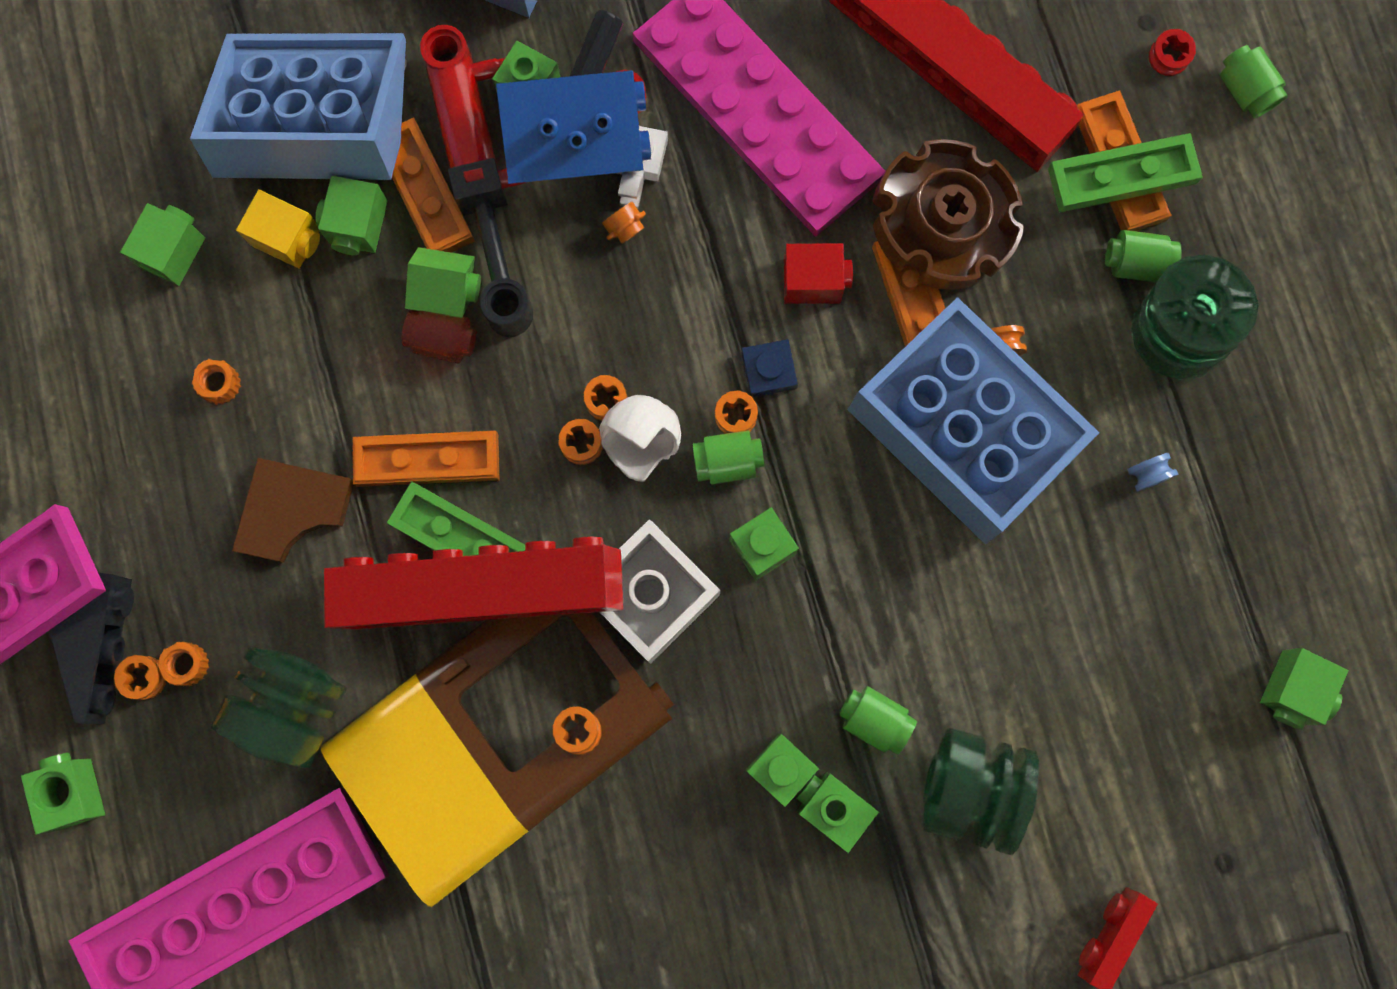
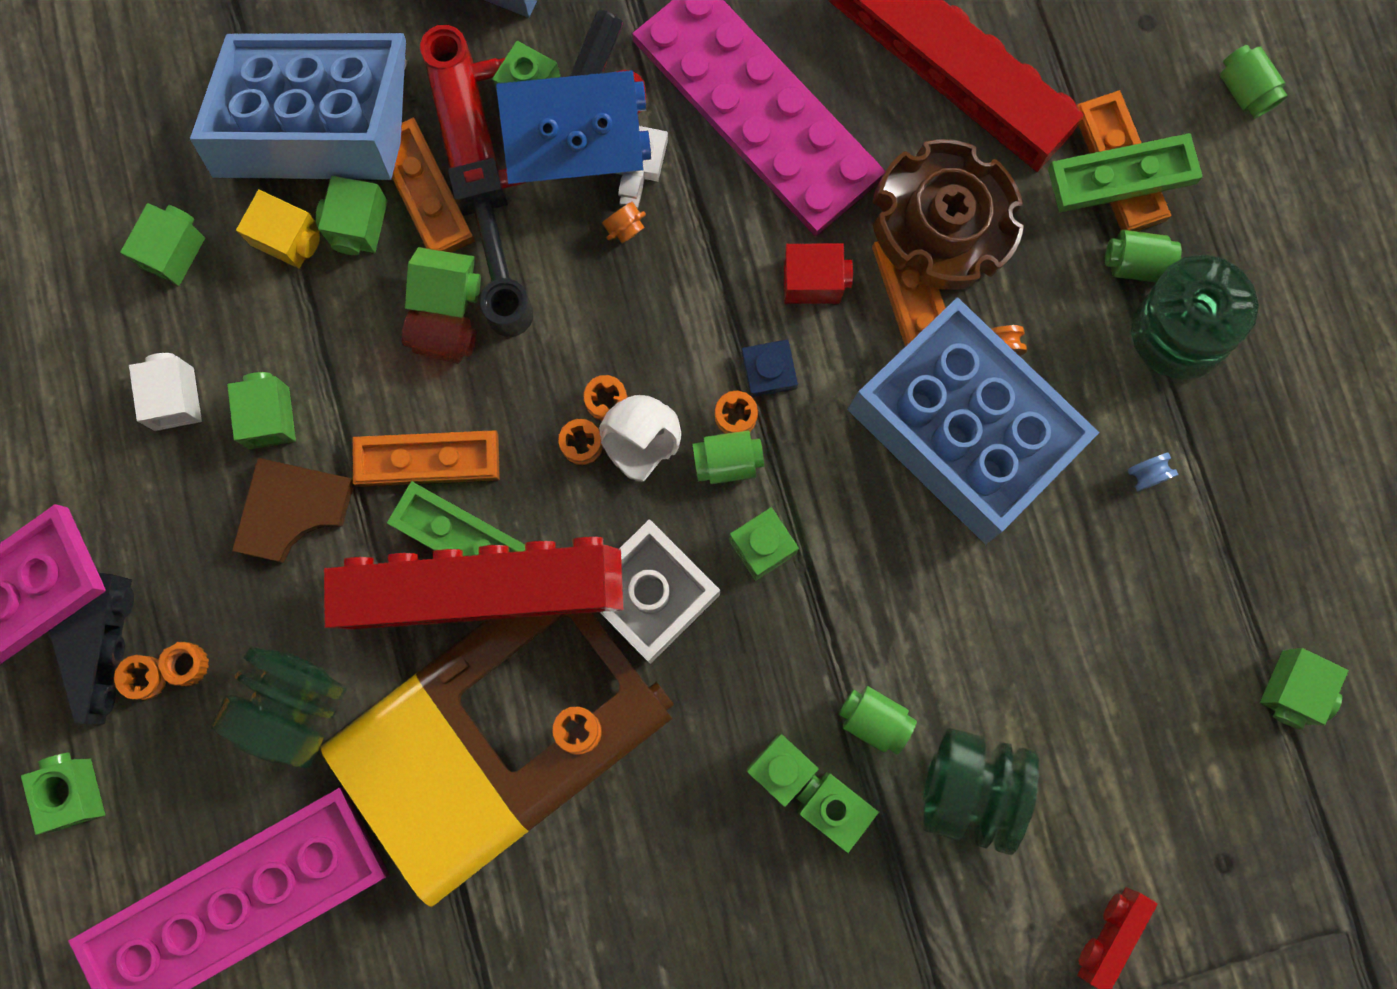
orange axle [192,359,241,405] -> none
red bush [1149,29,1196,76] -> none
none -> white brick [129,353,202,431]
none -> bright green brick [227,372,296,449]

